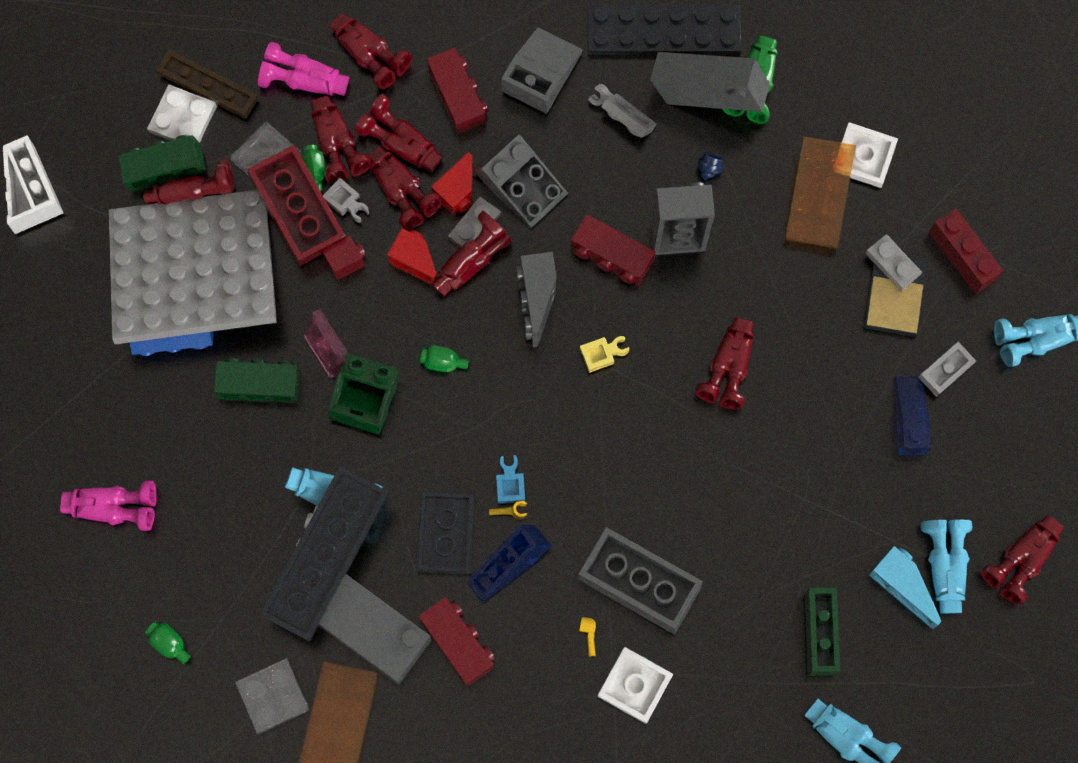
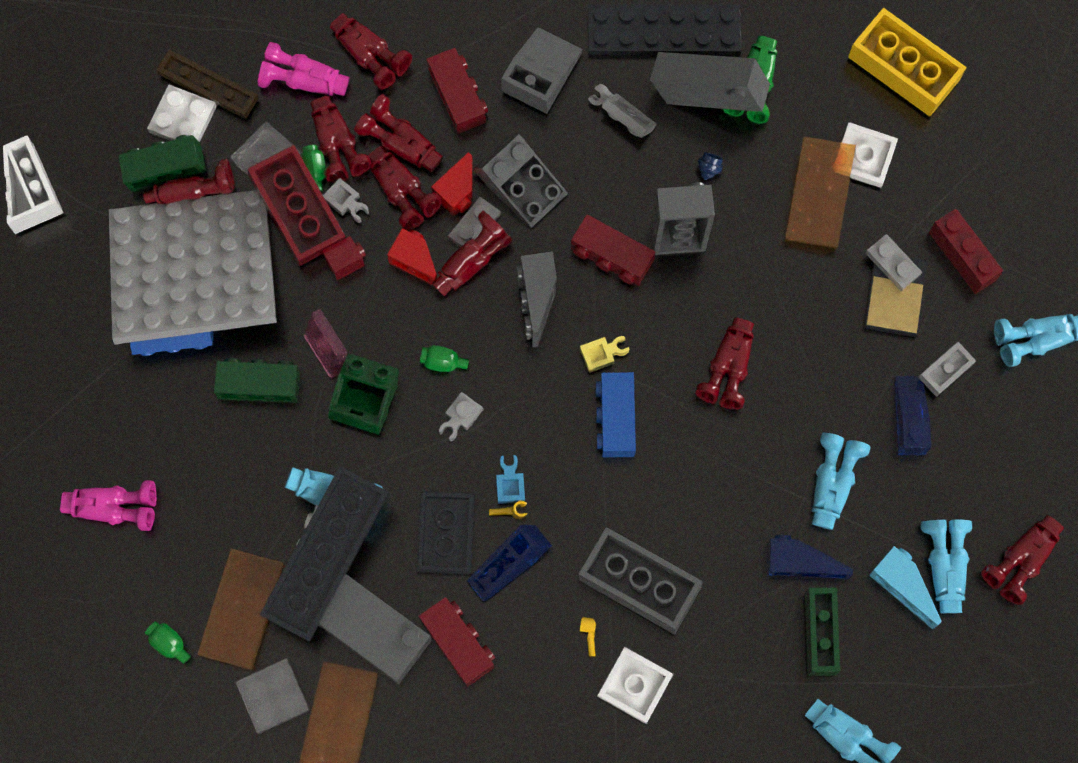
none -> clear orange plate [197,549,285,670]
none -> light grey plate [439,392,483,442]
none -> blue brick [596,372,636,457]
none -> clear blue slope [767,535,853,579]
none -> medium azure piece [812,433,871,530]
none -> yellow brick [848,8,967,116]

